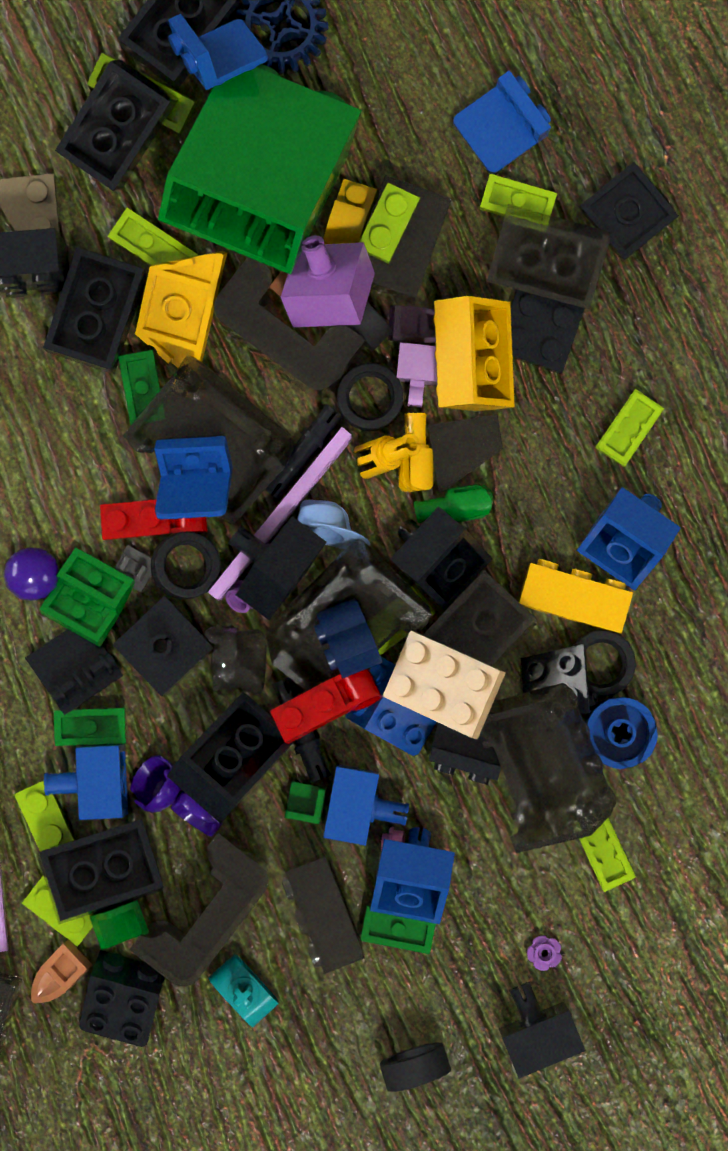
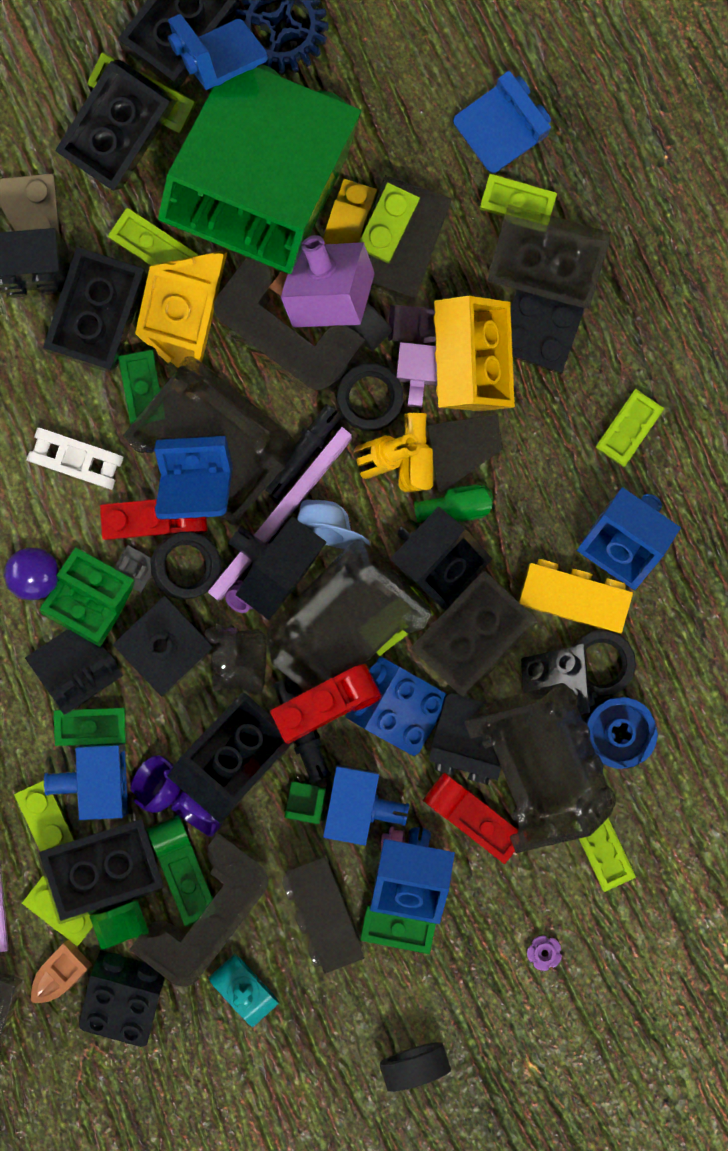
dark blue brick [313,597,382,679] -> none
tan plate [383,630,506,739] -> none
black brick [498,982,586,1078] -> none
black plate [579,162,679,262] -> none
none -> white plate [26,427,124,490]
none -> green plate [146,815,218,927]
none -> red plate [423,773,526,864]

